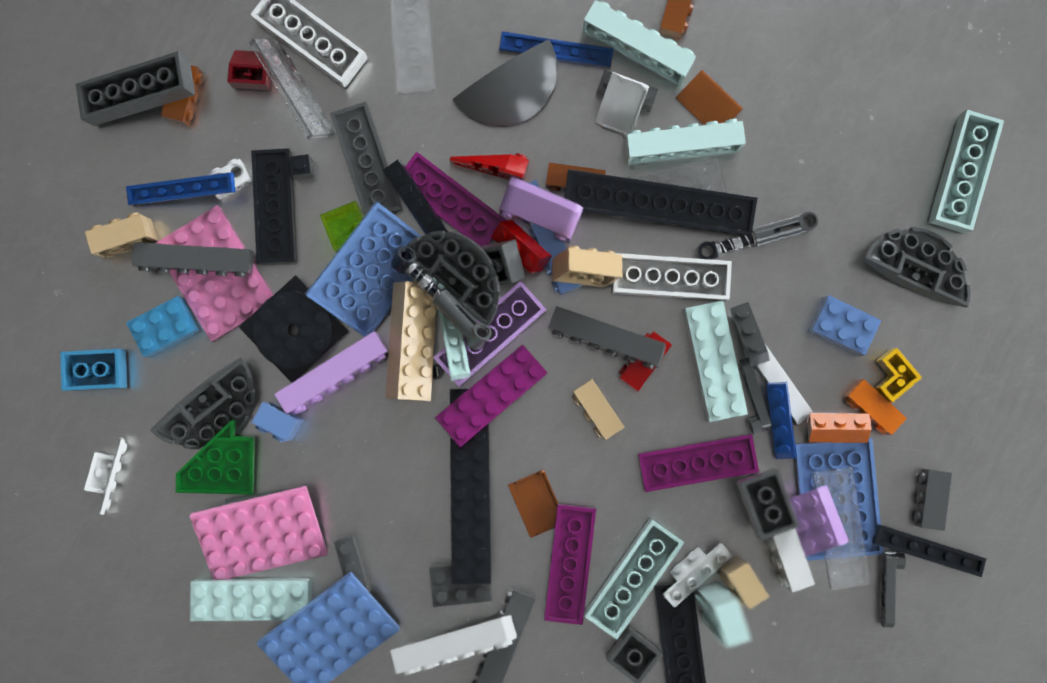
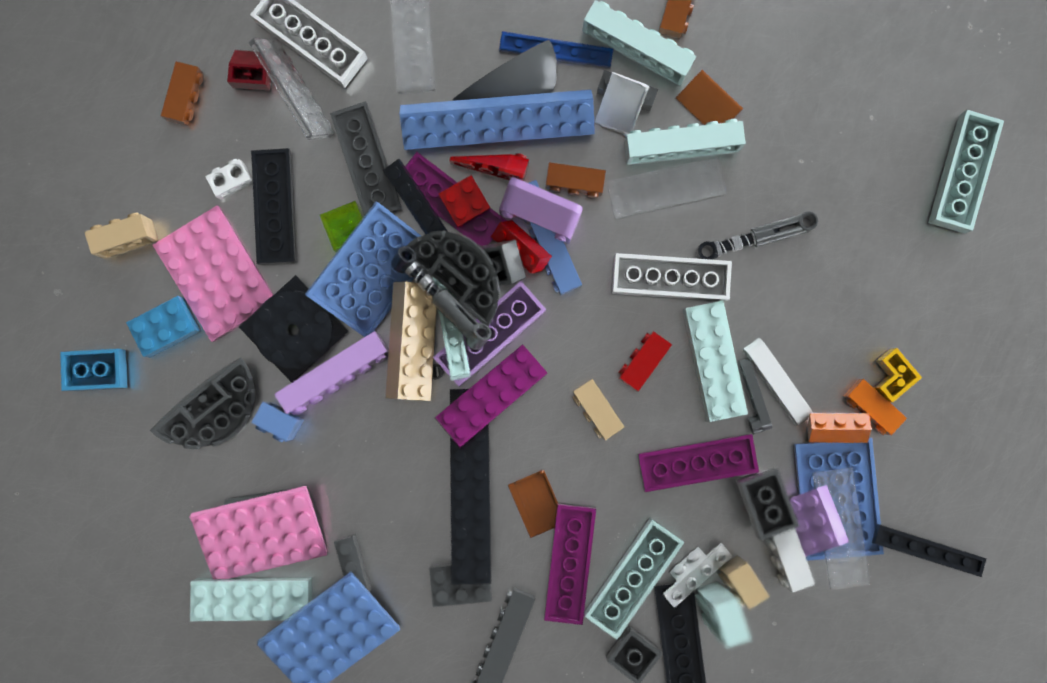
dark grey brick [76,51,195,126] -> none
white bracket [83,437,127,515] -> none
blue plate [126,172,236,206] -> none
dark grey brick [132,242,254,277] -> none
green wing [176,419,255,495] -> none
black brick [289,154,314,180] -> none
white brick [390,615,517,676] -> none
dark grey brick [548,306,667,370] -> none
tan brick [552,246,623,288] -> none
black plate [564,169,758,236] -> none
dark grey brick [730,302,770,367] -> none
blue plate [767,382,796,459] -> none
medium blue brick [807,295,882,356] -> none
dark grey brick [864,227,971,308] -> none
dark grey beam [880,551,906,628] -> none
dark grey brick [914,469,952,531] -> none
none -> medium blue brick [399,90,595,150]
none -> red plate [438,175,491,228]

